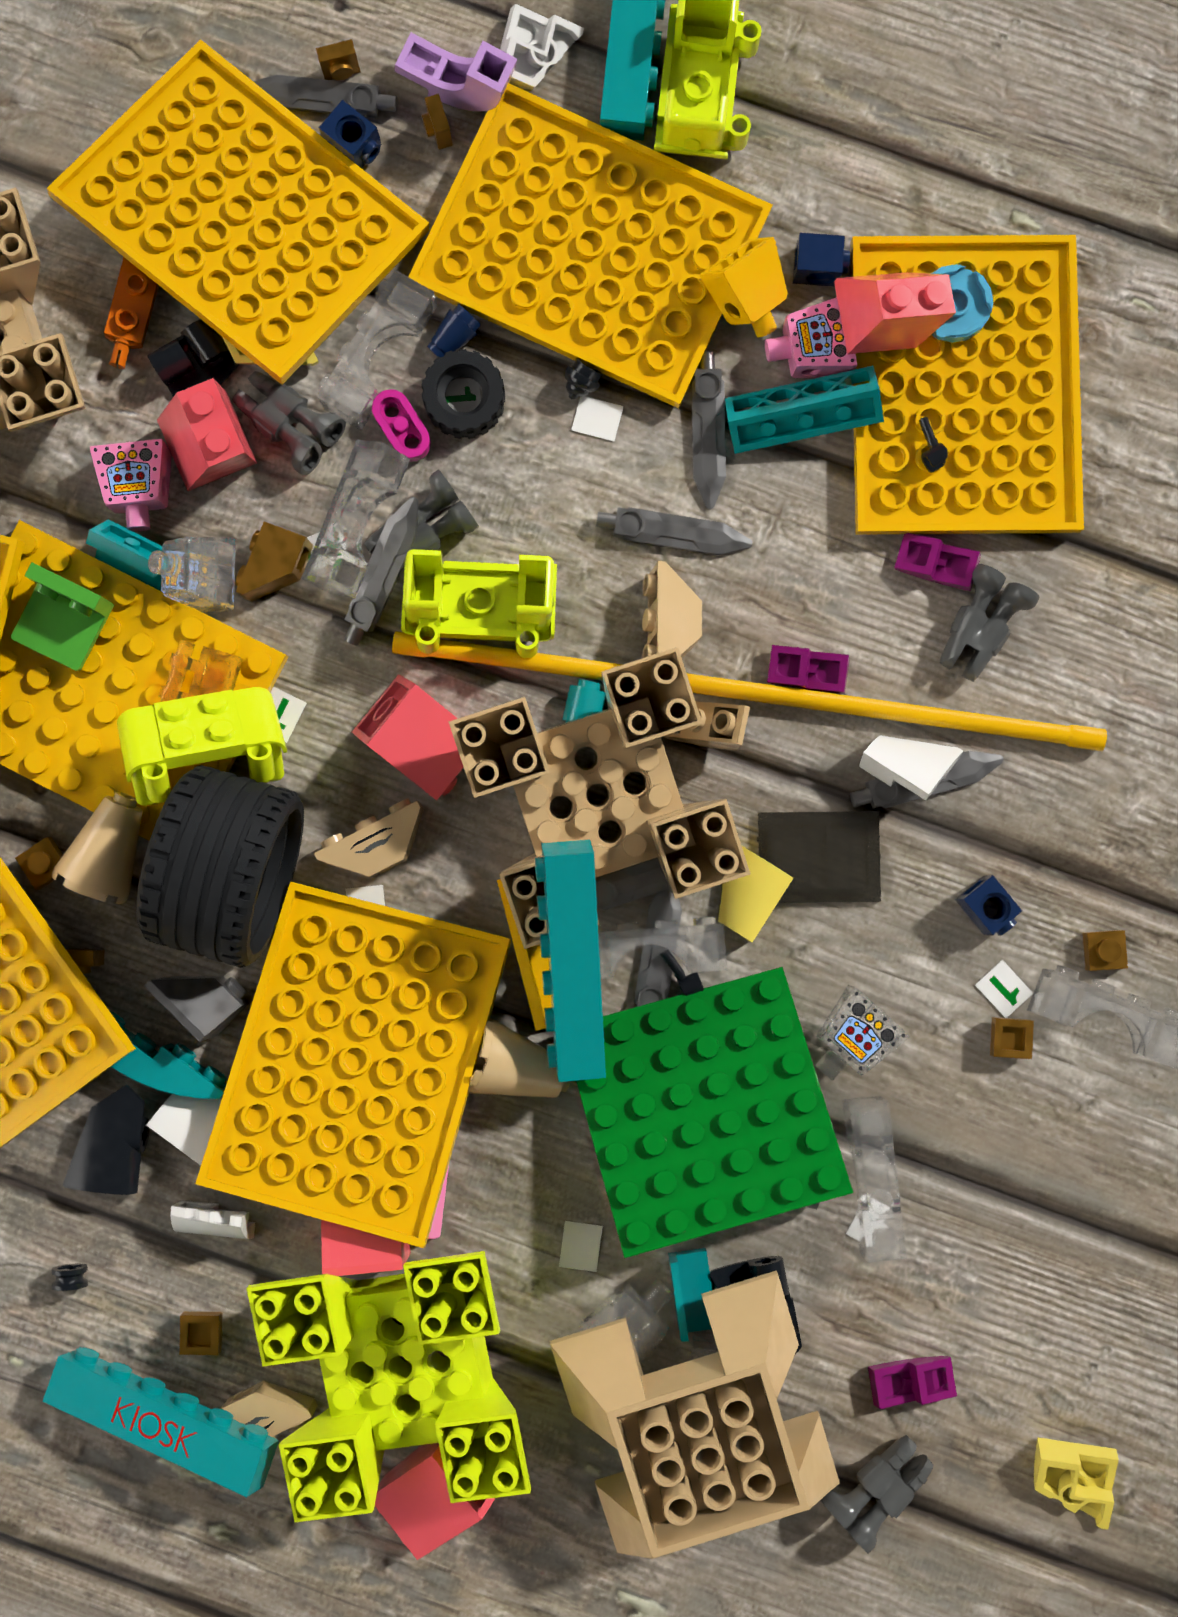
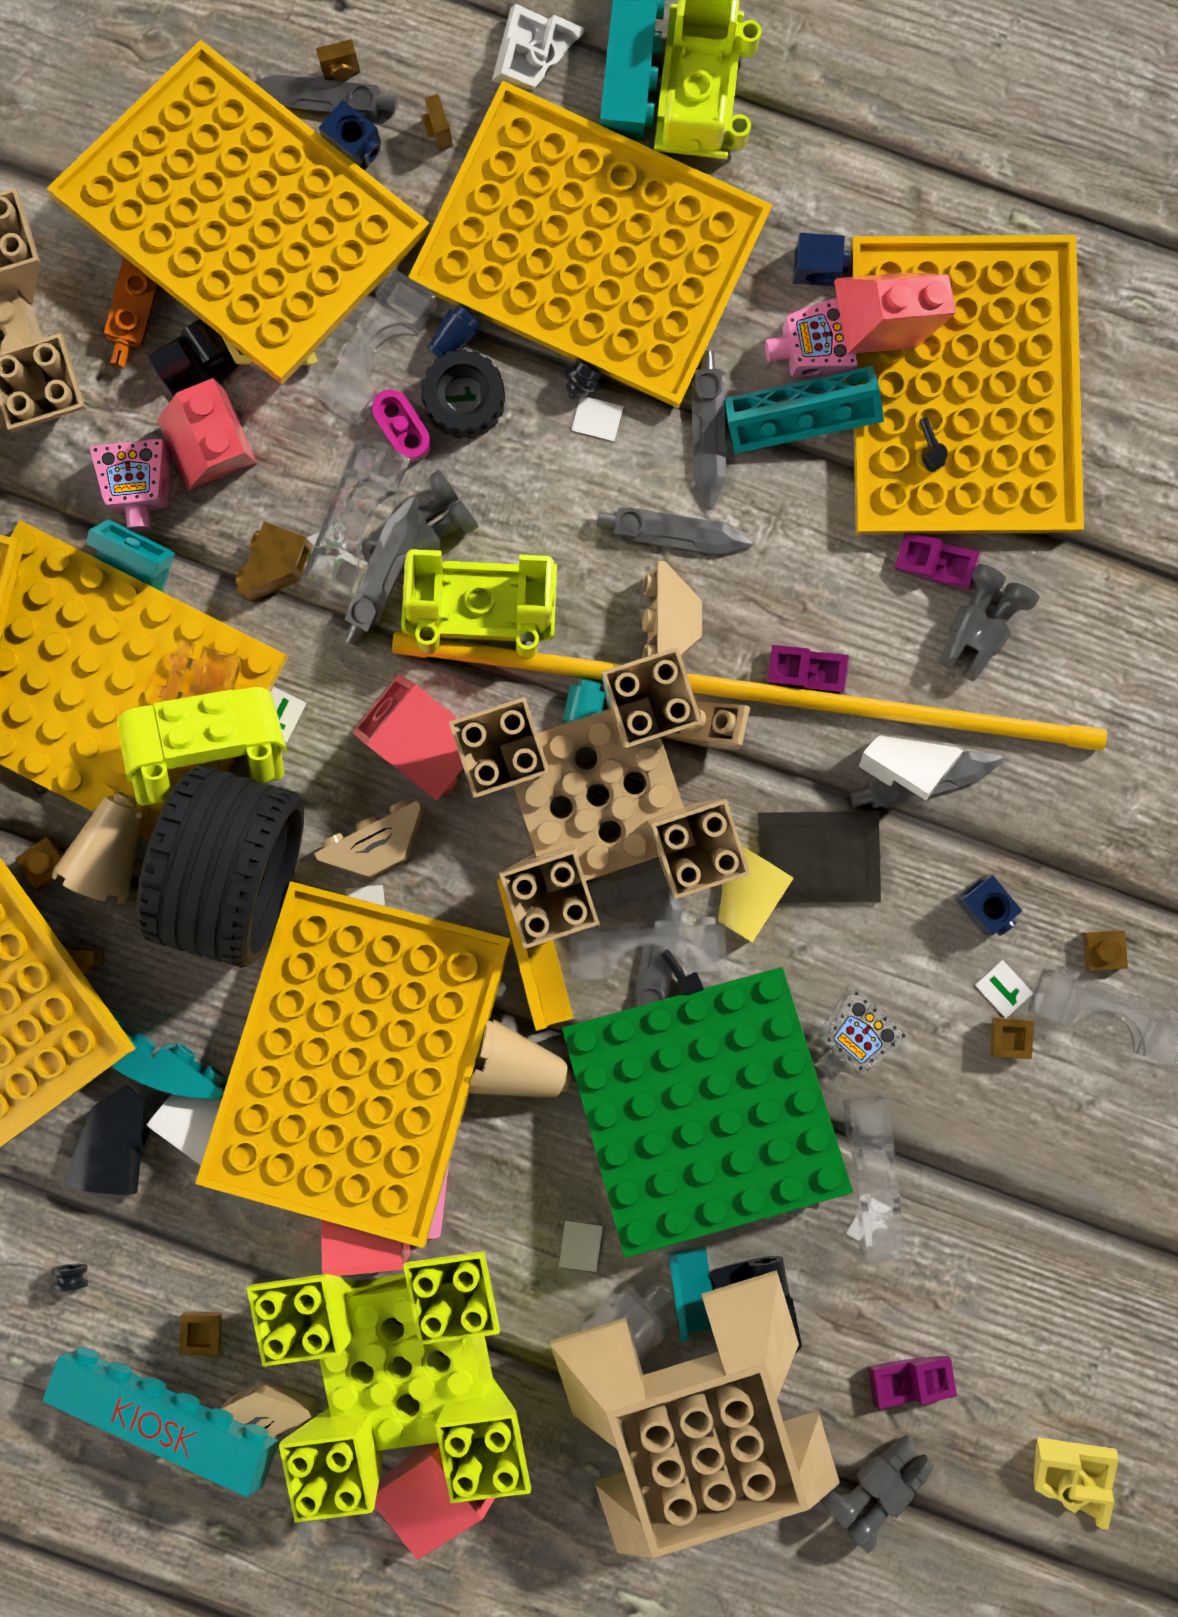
bright green bracket [11,562,114,671] -> none
flat silver slope [144,976,250,1042] -> none
clear torso [148,537,236,614] -> none
white slope [170,1201,255,1239] -> none
dark grey piece [232,371,346,475] -> none
lavender arch [395,32,517,111] -> none
teal brick [535,839,606,1082] -> none
yellow torso [700,237,788,337] -> none
medium azure tile [931,264,994,343] -> none

